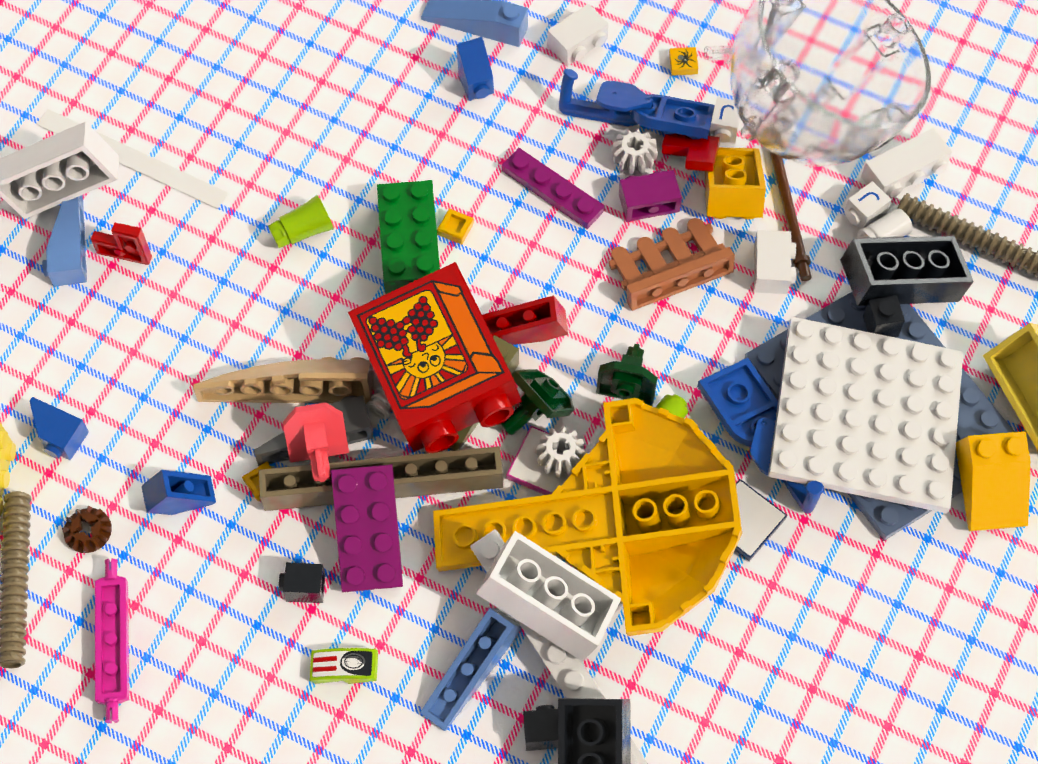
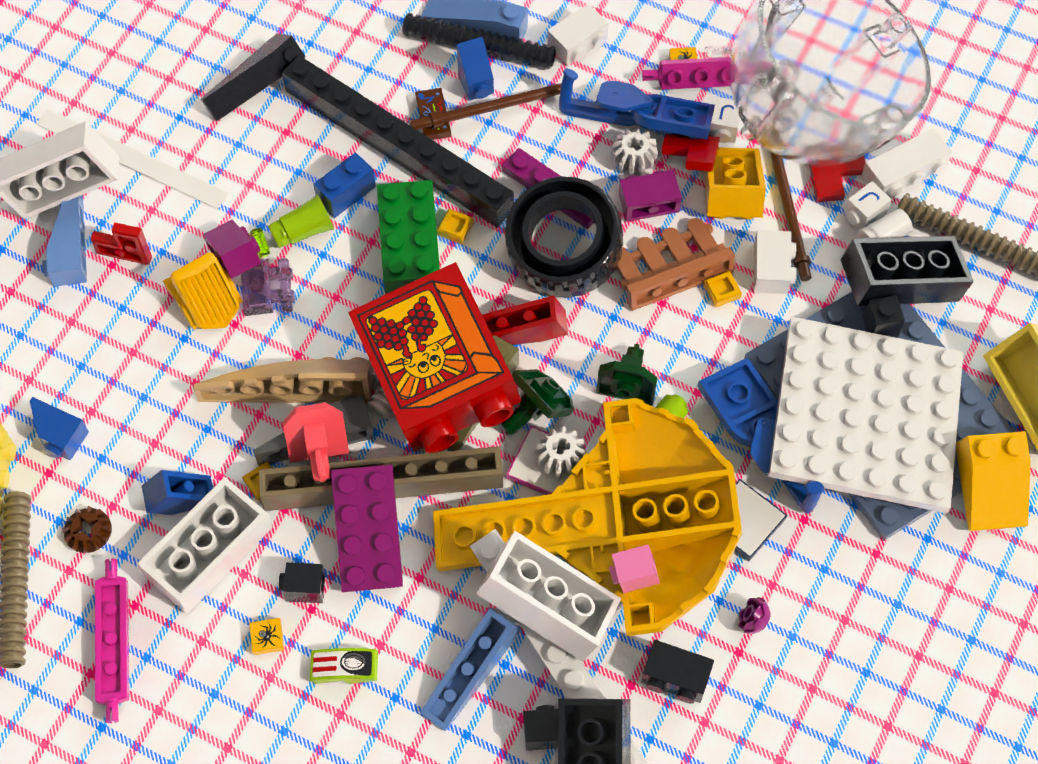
none -> white brick [137,477,273,614]
none -> yellow piece [163,252,243,330]
none -> black slope [200,33,306,121]
none -> magenta brick [203,219,261,279]
none -> clear purple plate [241,258,295,316]
none -> clear neon green tile [249,227,270,259]
none -> yellow tile [249,618,285,655]
none -> black brick [282,55,514,228]
none -> blue brick [313,152,376,219]
none -> black piece [402,13,556,70]
none -> reddish brown bar [409,83,561,130]
none -> reddish brown tile [415,88,451,140]
none -> black tyre [505,176,623,298]
none -> bright pink brick [609,544,660,593]
none -> black brick [641,639,715,704]
none -> dark pink plate [642,55,787,90]
none -> yellow tile [703,271,742,308]
none -> magenta plate [738,597,771,634]
none -> red tile [807,147,866,203]

